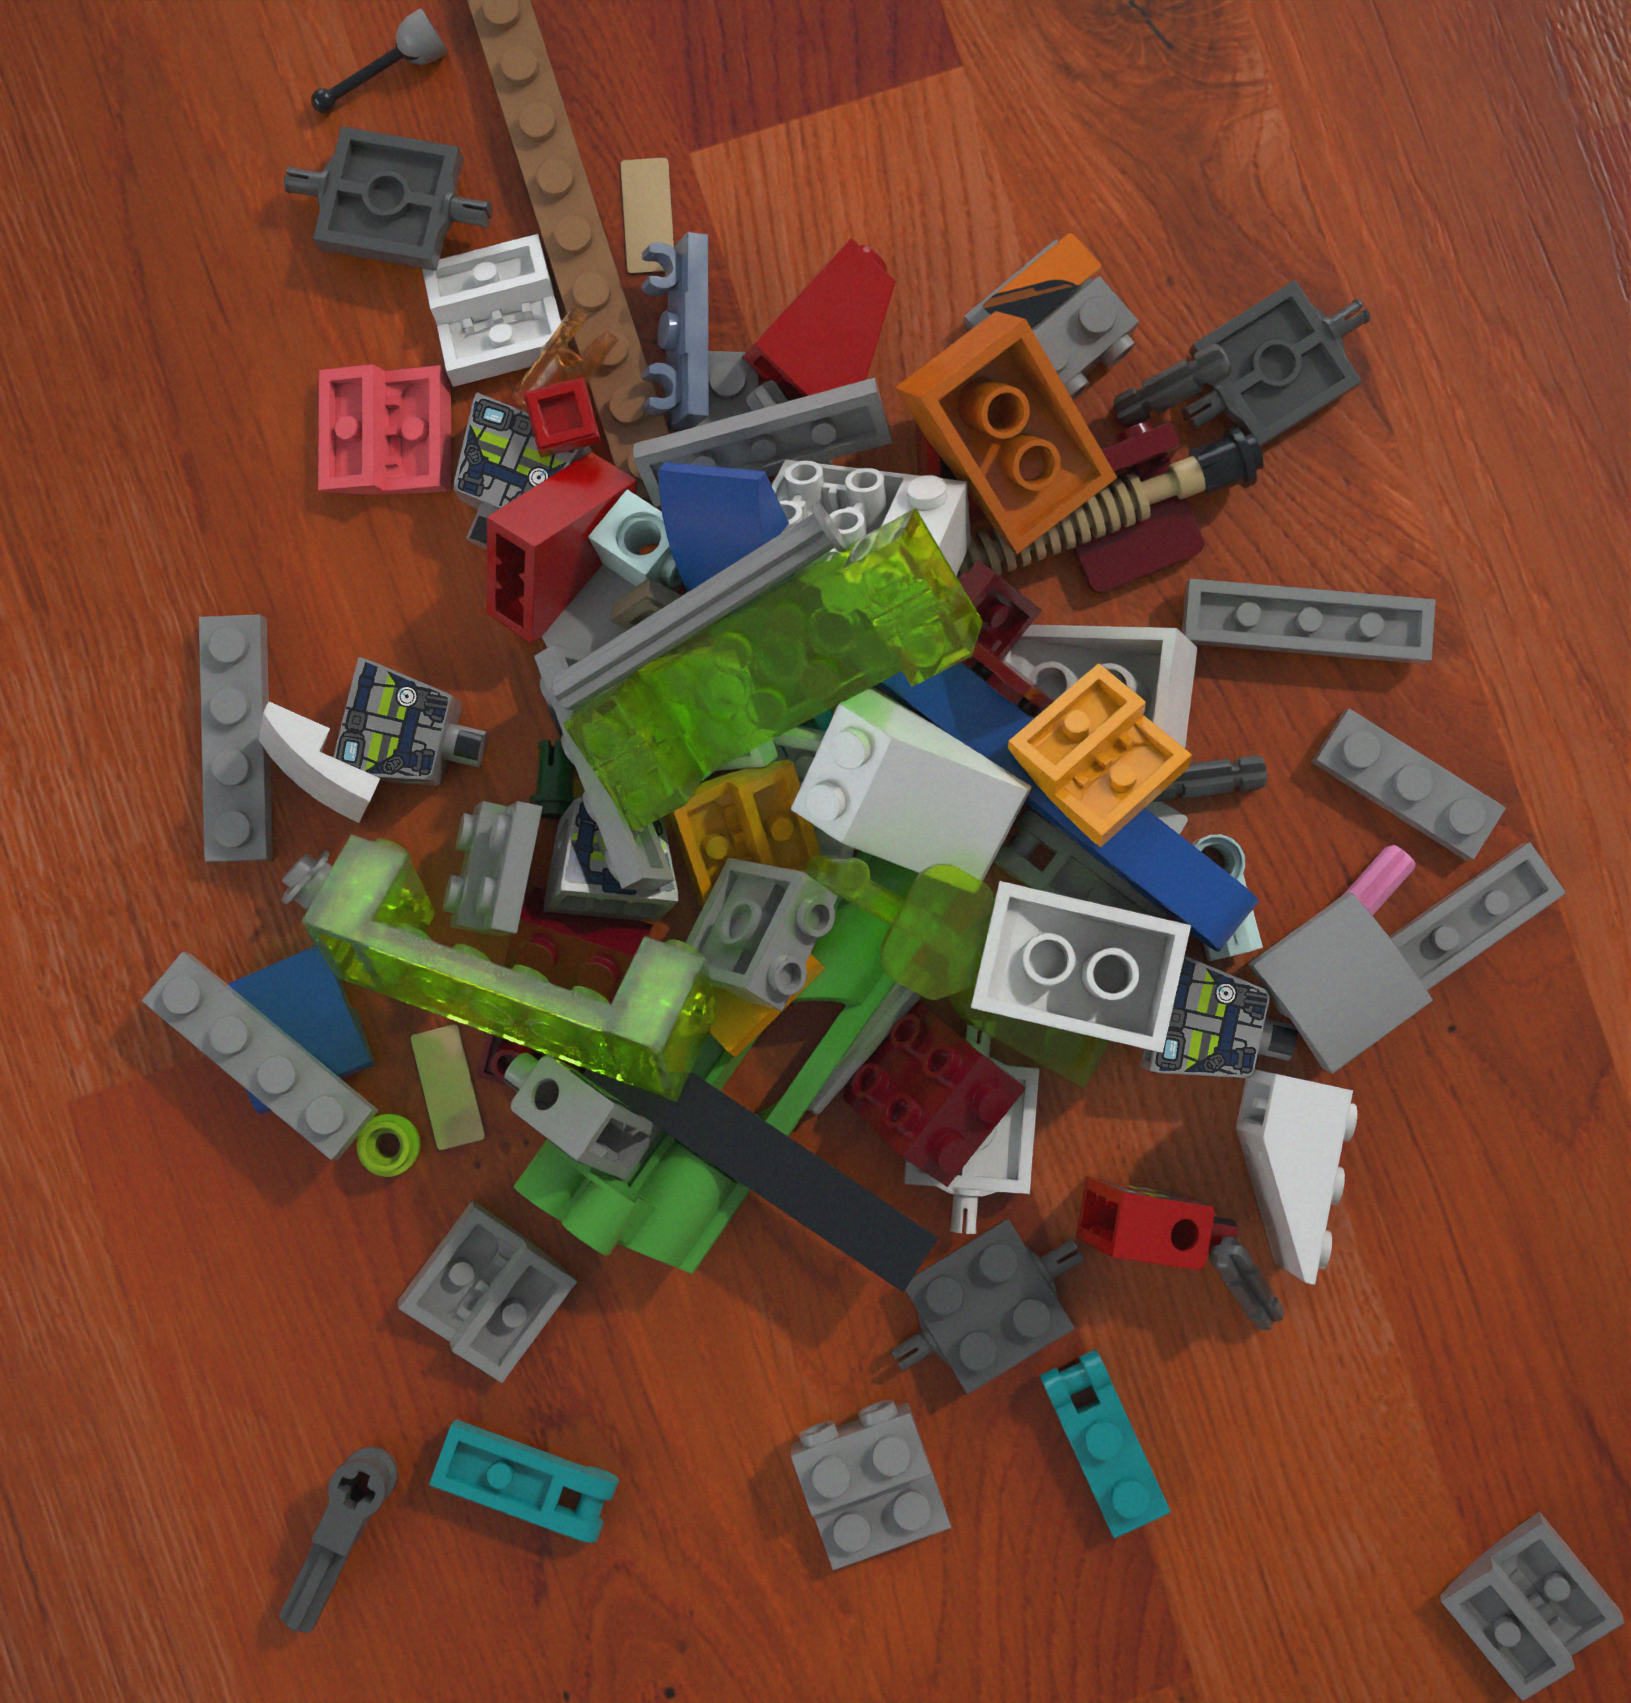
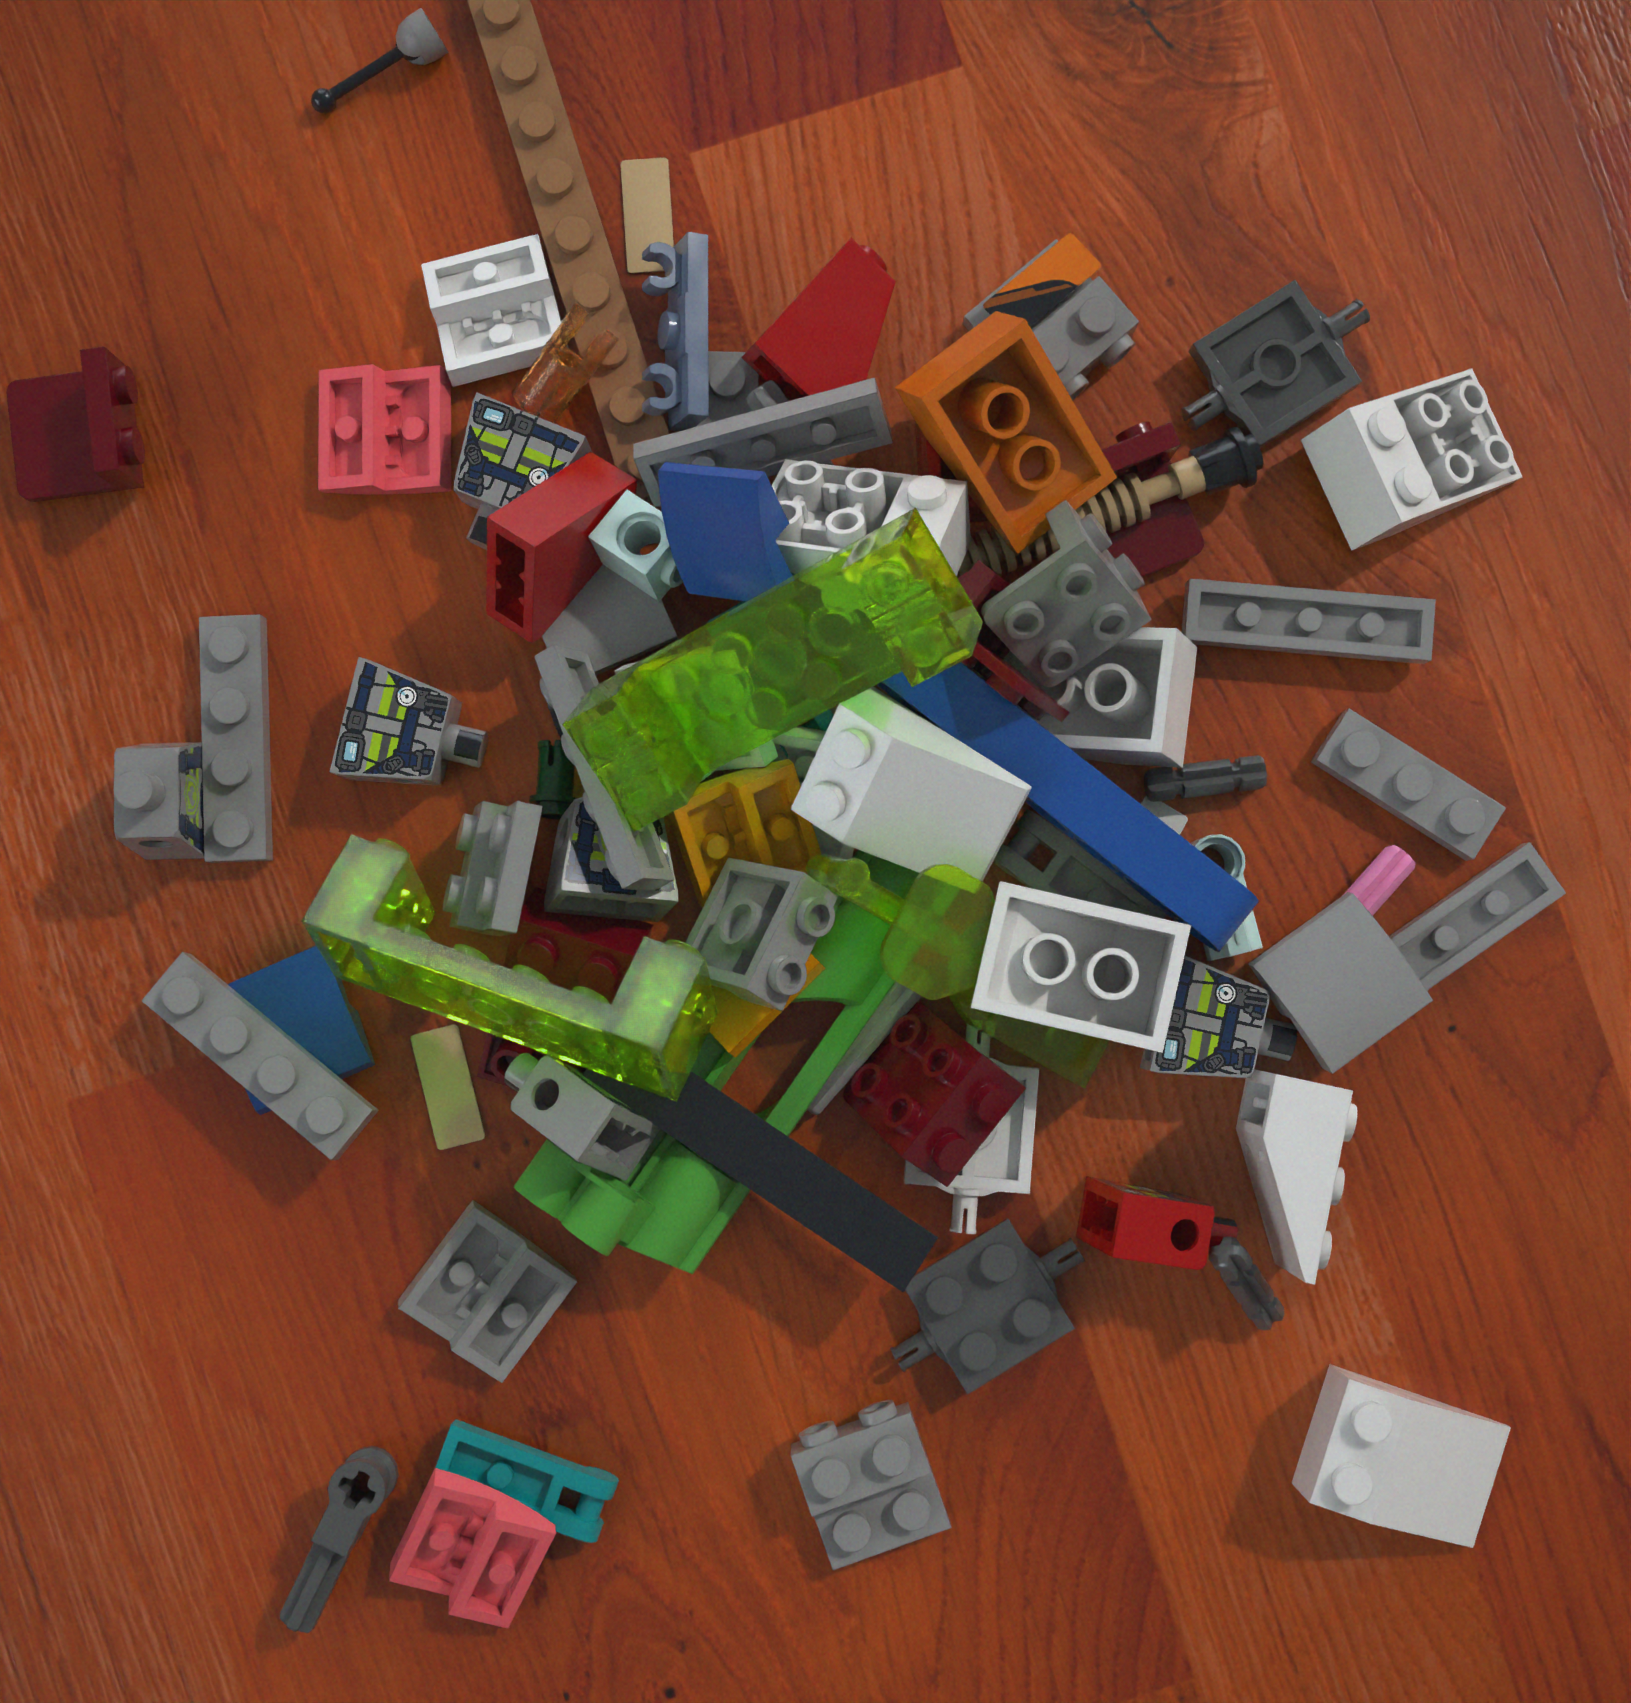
white slope [258,702,380,823] -> none
light grey plate [281,850,339,910] -> none
dark grey plate [284,126,492,271] -> none
lime plate [356,1114,421,1177] -> none
red tile [523,377,601,458] -> none
light grey axle [551,502,846,711] -> none
dark tan tile [610,578,682,629] -> none
light orange slope [1008,663,1192,848] -> none
teal plate [1039,1348,1171,1539] -> none
dark grey axle [1113,344,1232,428] -> none
light grey slope [1440,1512,1625,1702] -> none
none -> dark red bracket [6,347,145,502]
none -> light grey torso [113,742,204,860]
none -> coral slope [389,1468,556,1629]
none -> light grey bracket [981,500,1152,687]
none -> white slope [1292,1364,1511,1548]
none -> white slope [1301,368,1523,551]

